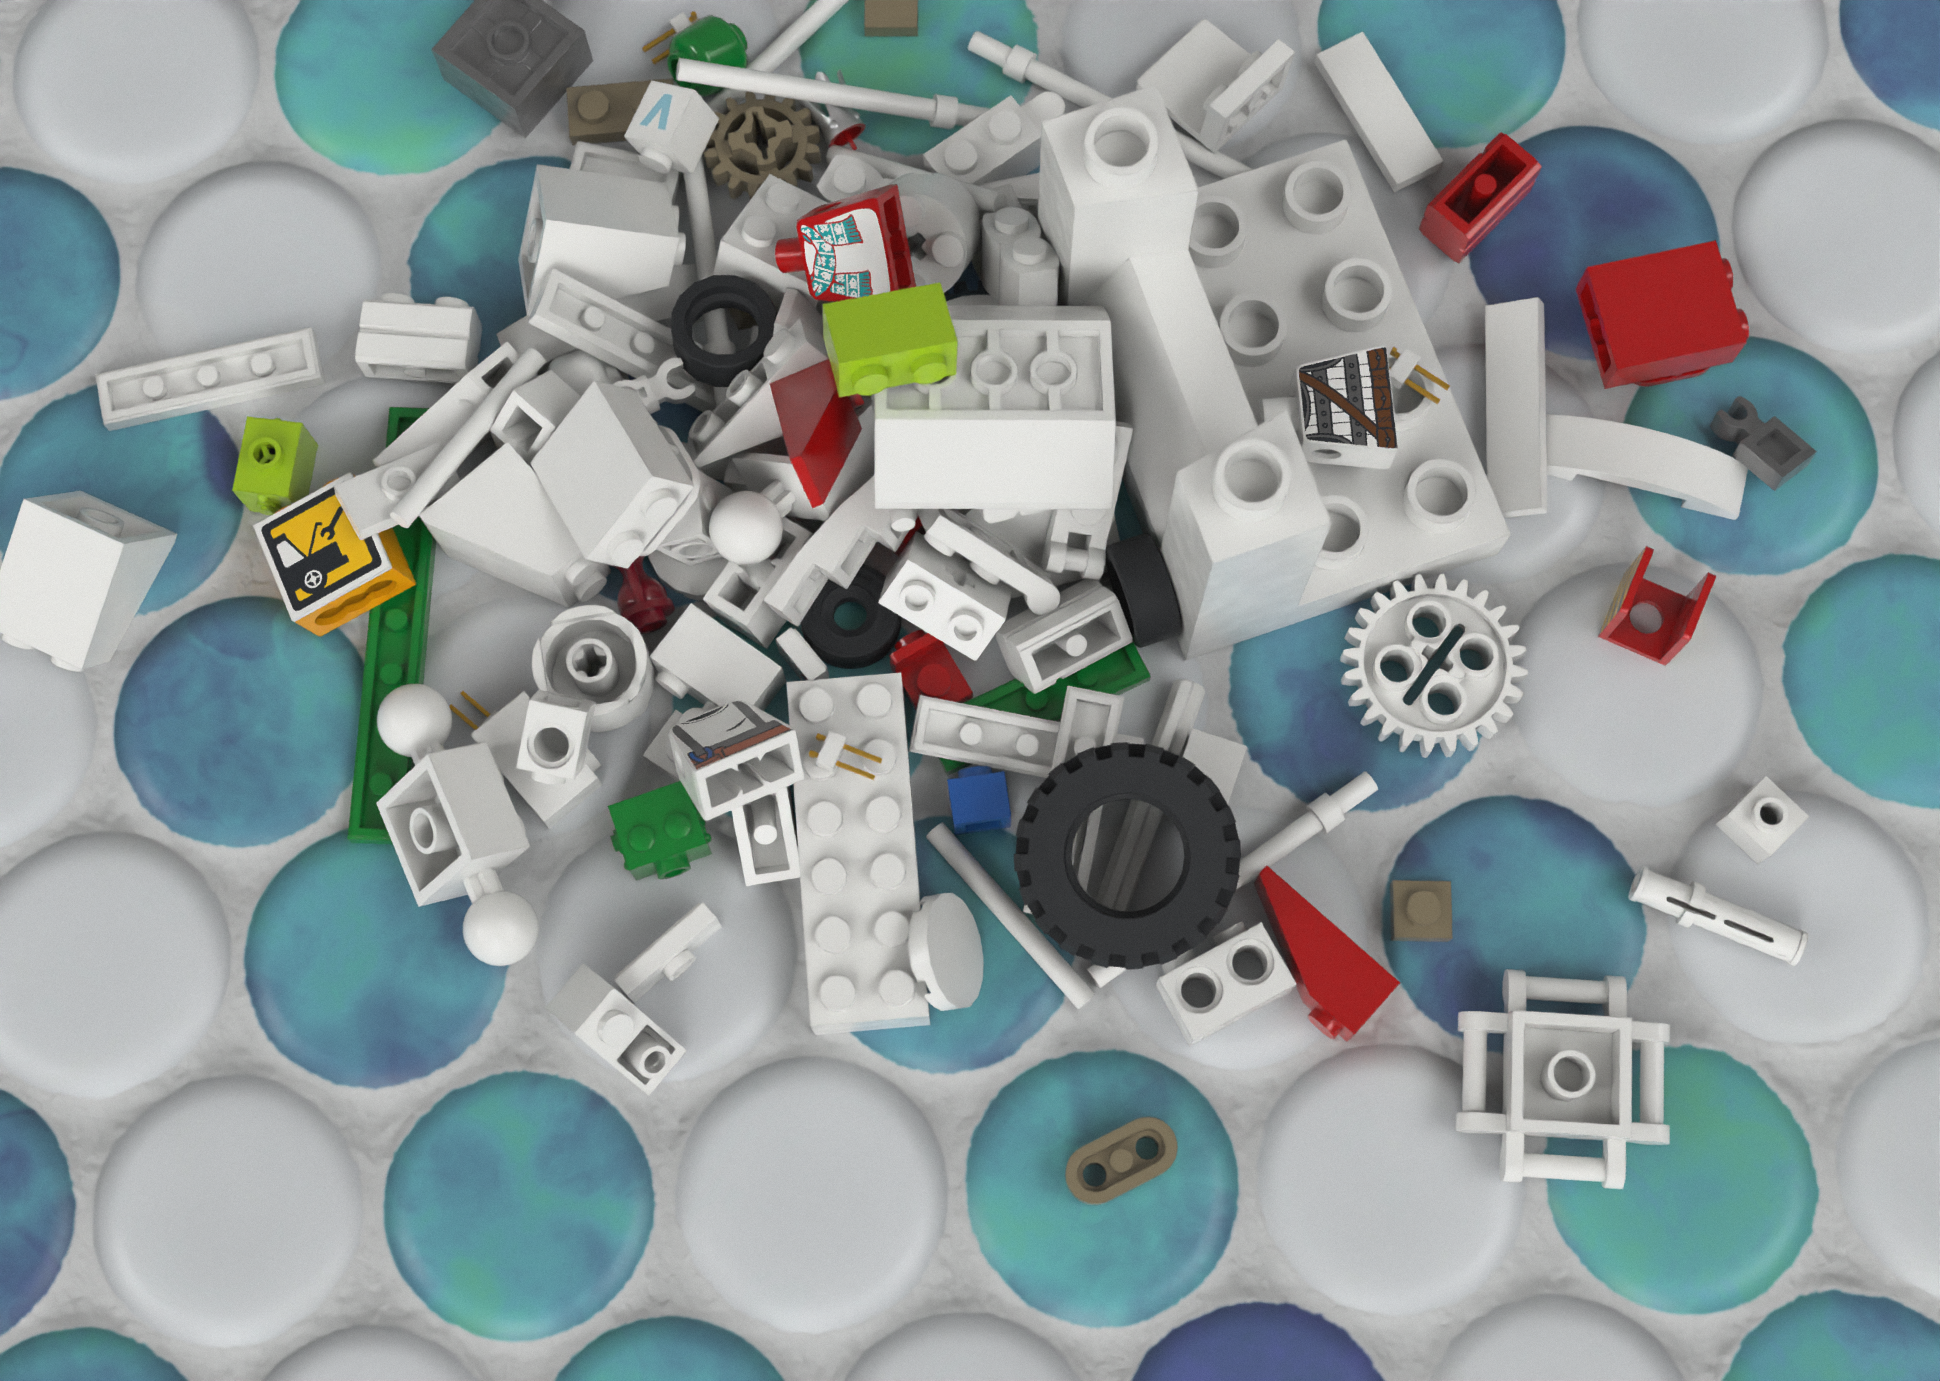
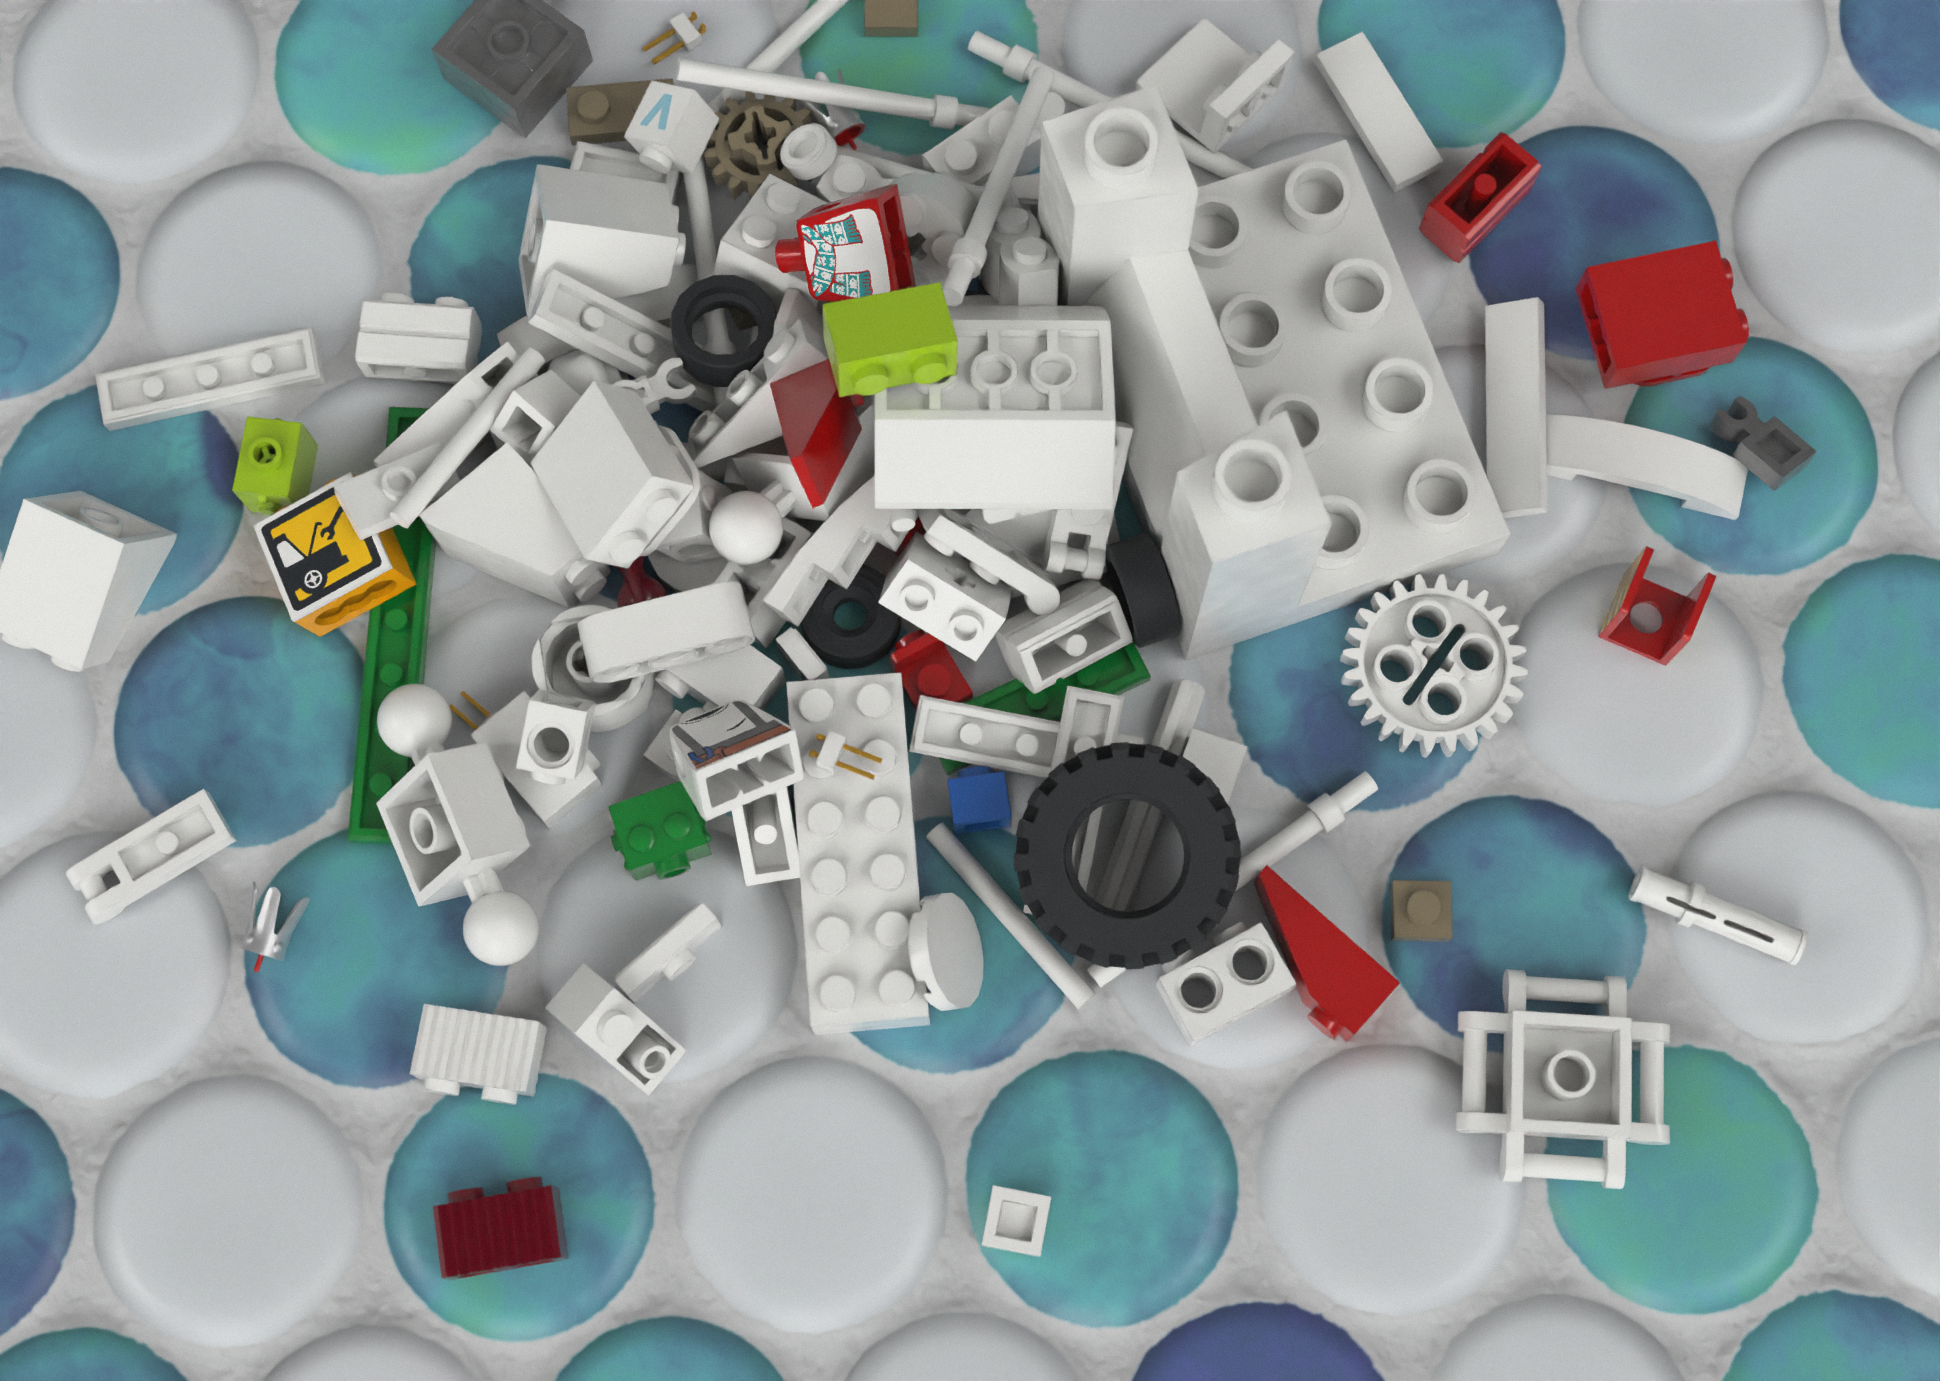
green head [667,15,748,97] -> none
dark tan plate [1065,1117,1178,1205] -> none
torso [1260,346,1398,469] -> none
piece [1389,347,1450,405] -> none
white plate [1715,776,1810,864] -> none
none -> white plate [66,789,237,924]
none -> flat silver piece [239,881,310,972]
none -> white brick [410,1004,547,1105]
none -> dark red brick [433,1177,568,1280]
none -> white beam [577,581,755,684]
none -> white tile [780,123,837,180]
none -> white bar [942,67,1054,306]
none -> white plate [982,1185,1051,1257]

